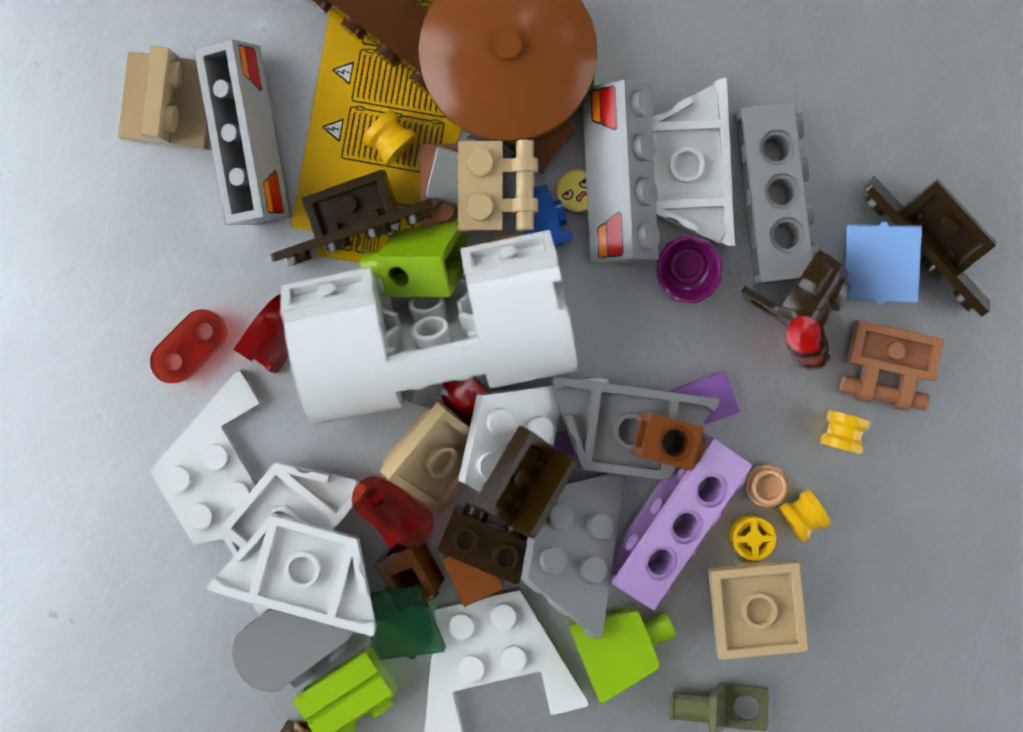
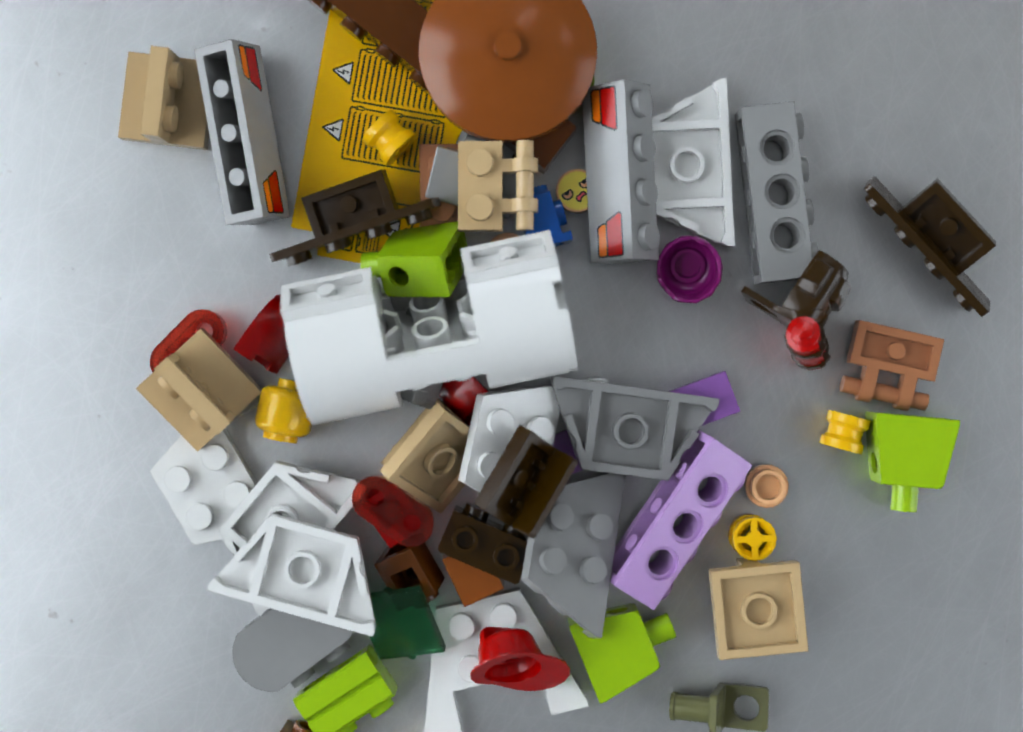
dark orange brick [631,411,706,471] -> none
yellow wheel [778,488,832,544] -> none
light blue piece [845,220,922,305] -> none
none -> tan bracket [136,327,262,452]
none -> yellow head [255,378,312,444]
none -> red piece [470,627,570,691]
none -> lime torso [865,411,960,513]

